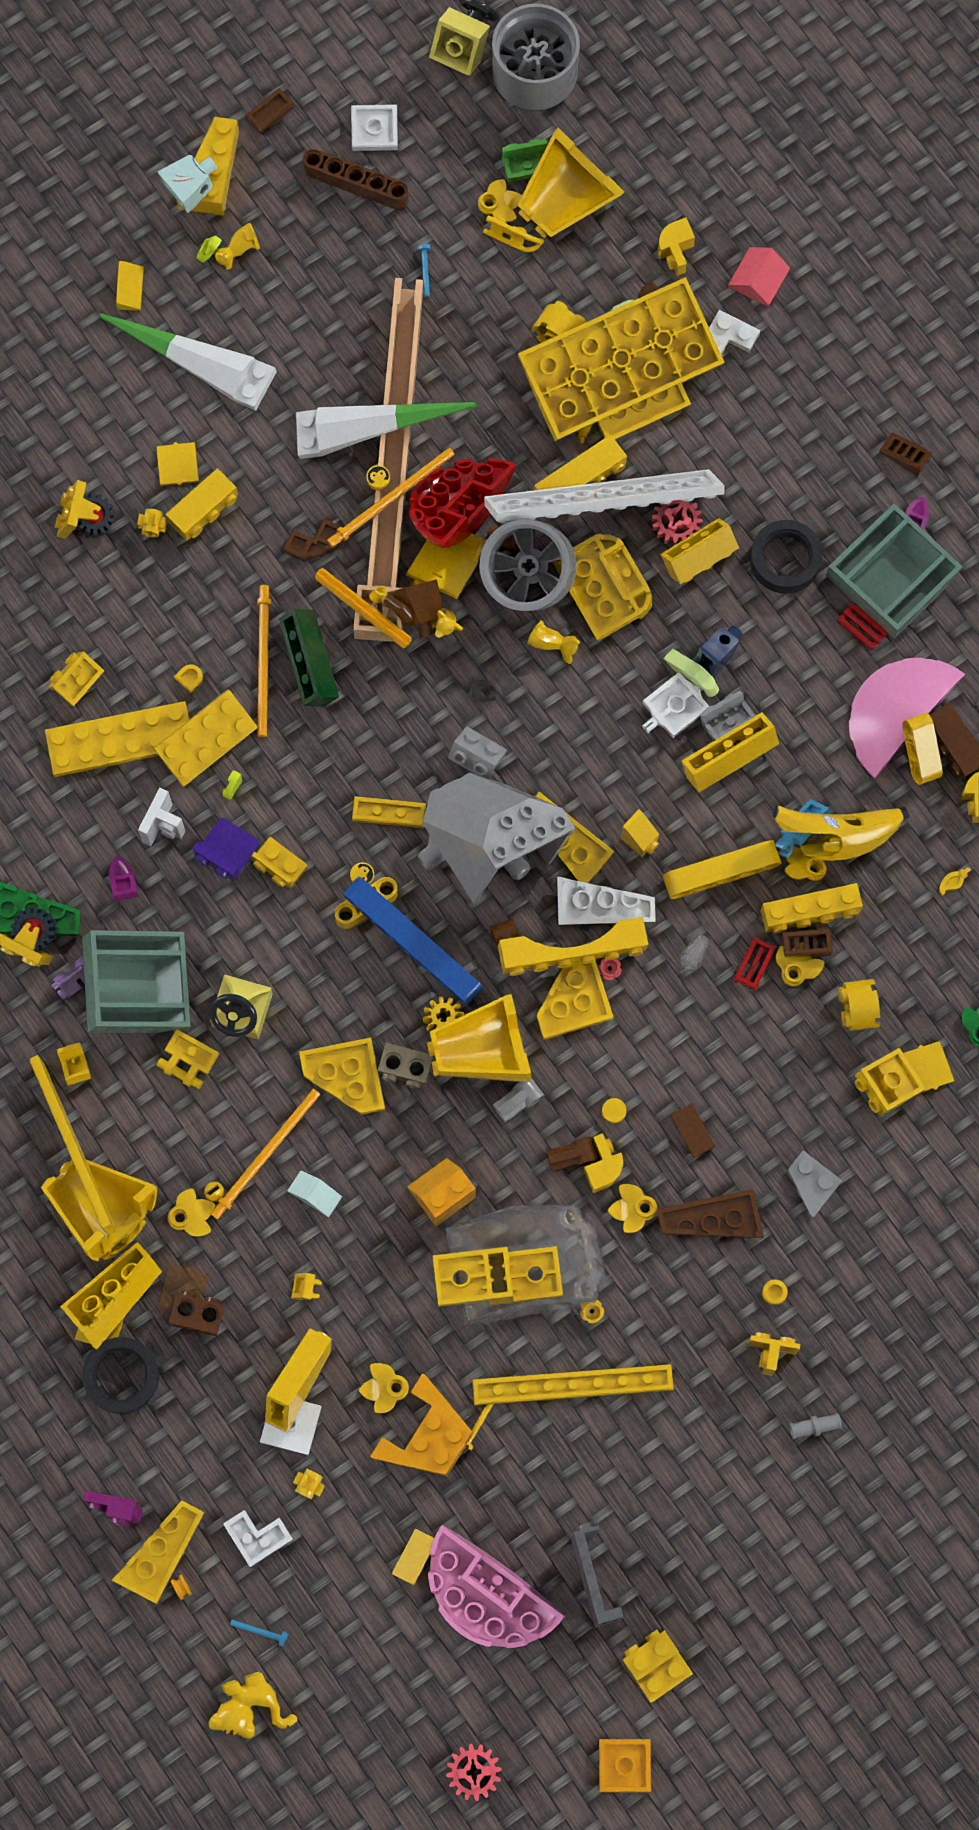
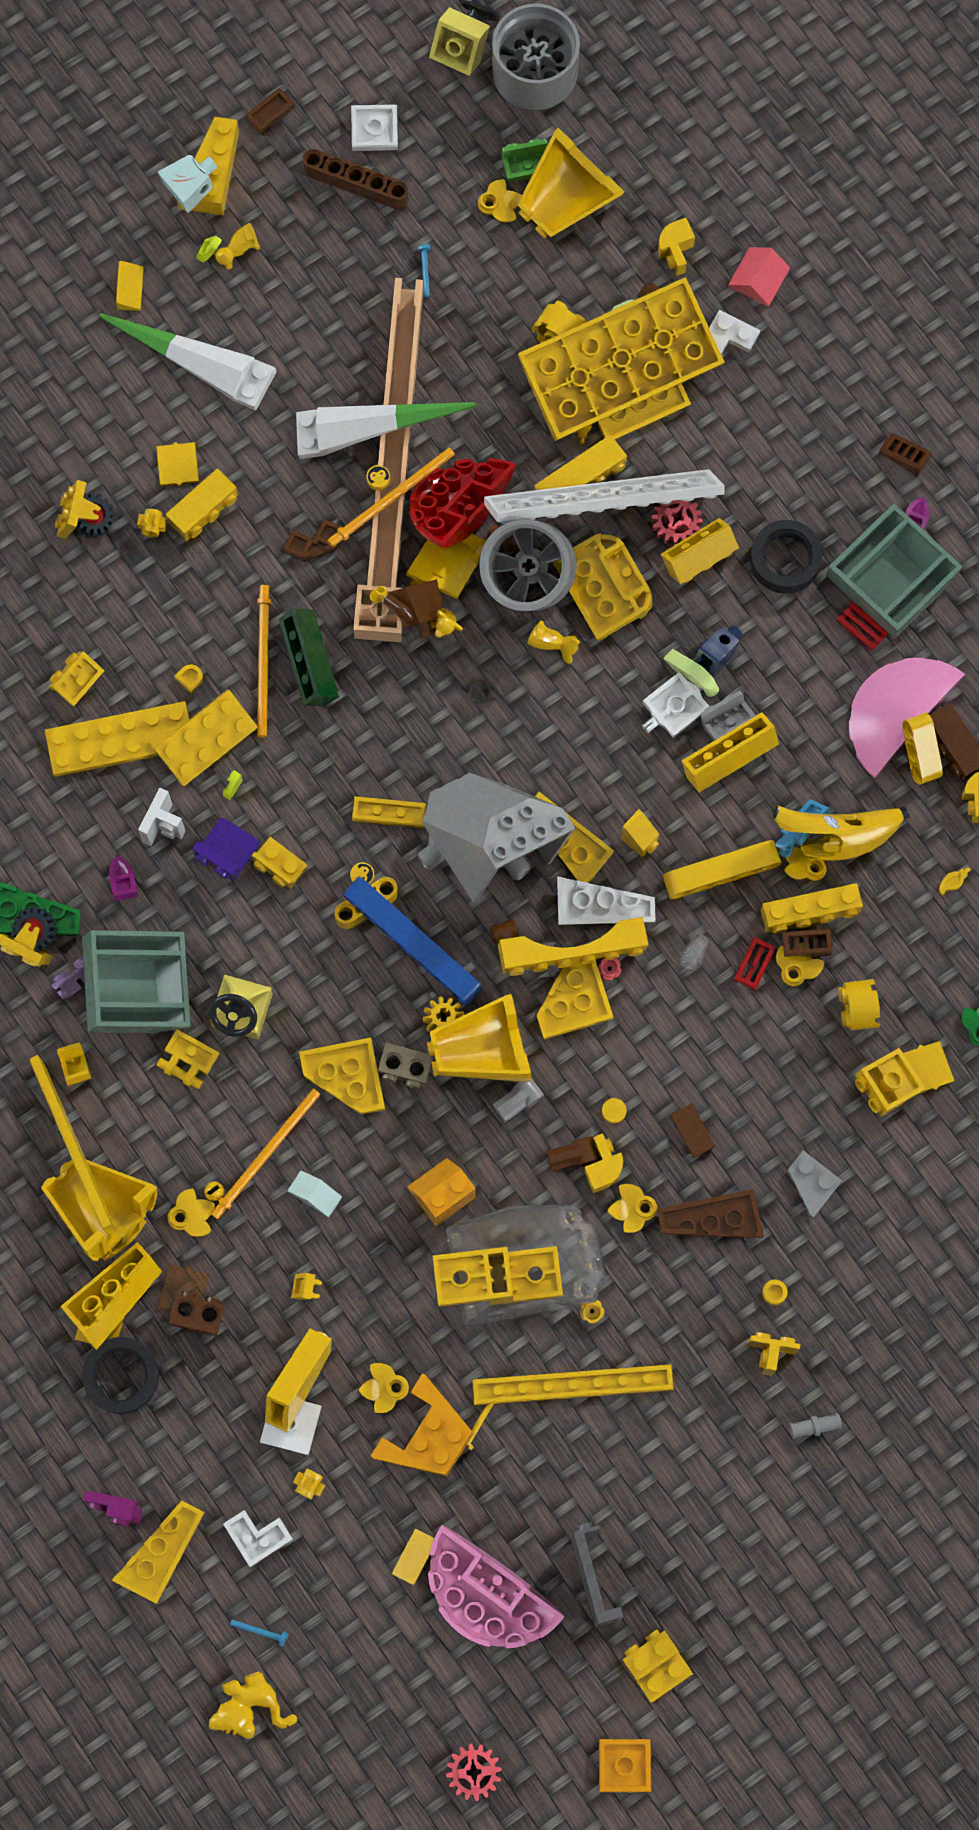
light orange bush [170,1574,192,1600] -> none
light orange axle [315,568,411,648] -> none
light grey bracket [448,726,507,779] -> none
yellow piece [483,215,544,252] -> none

